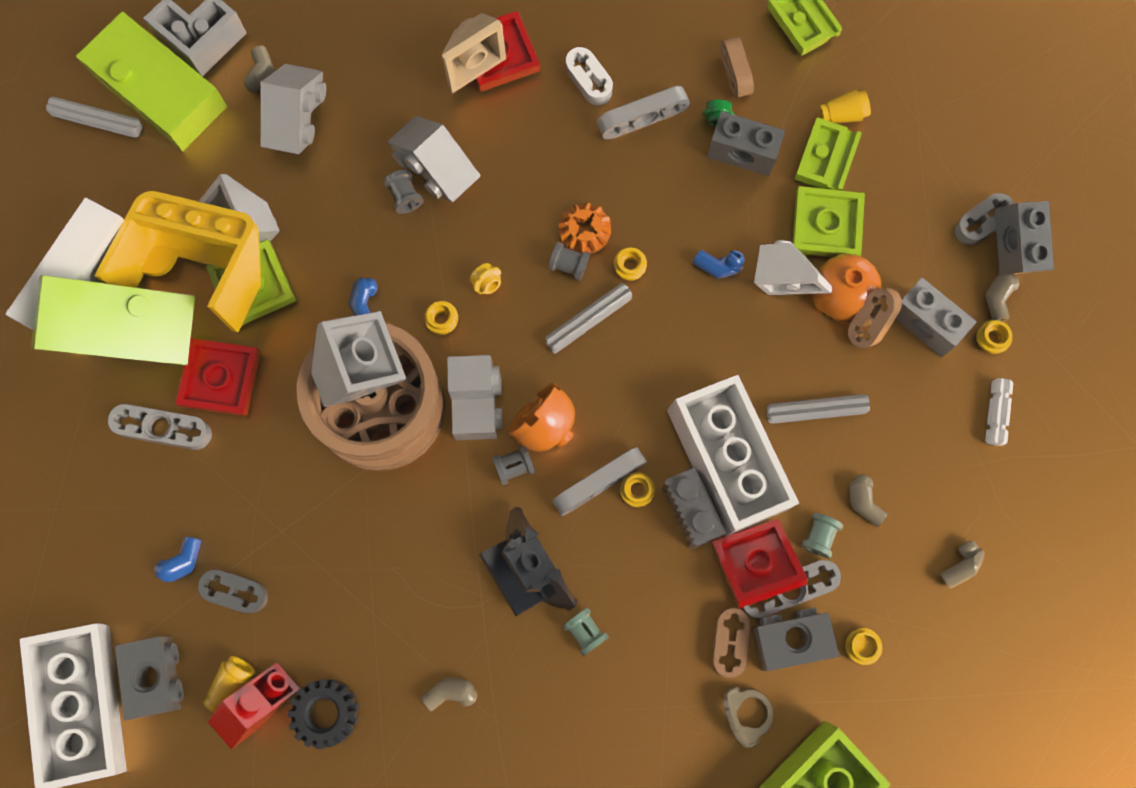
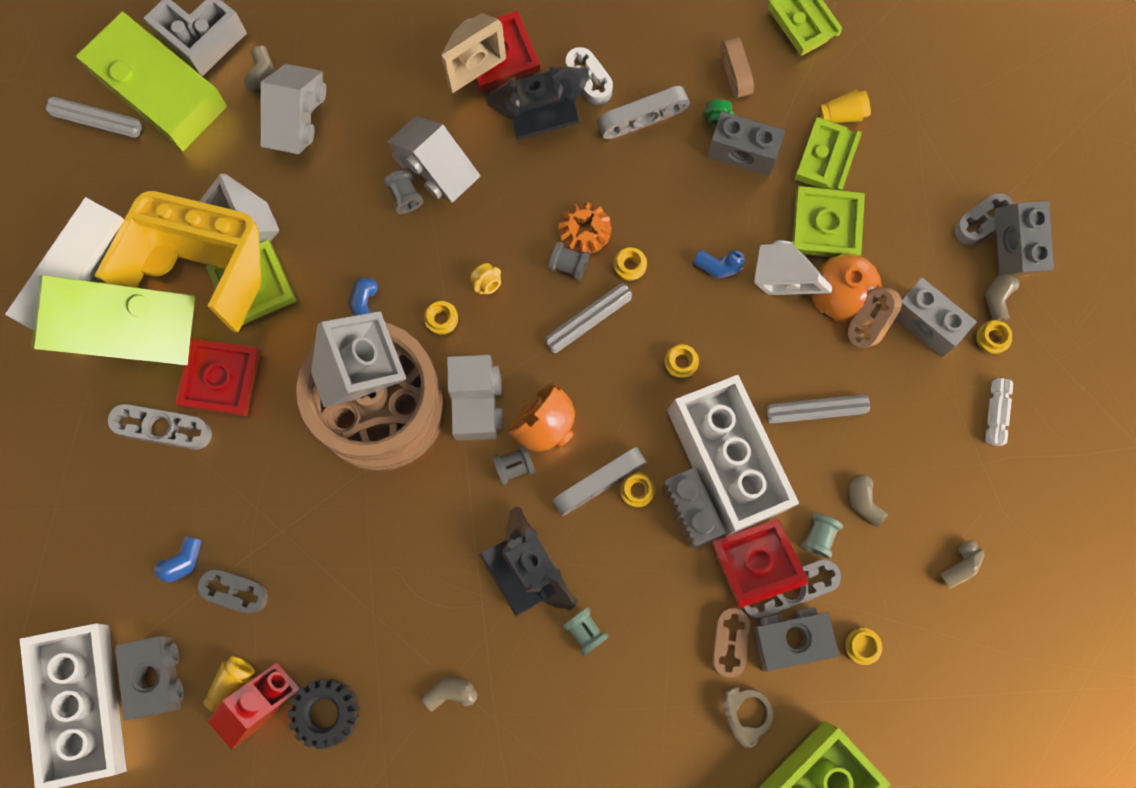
none -> black piece [485,66,590,140]
none -> yellow plate [664,344,699,379]

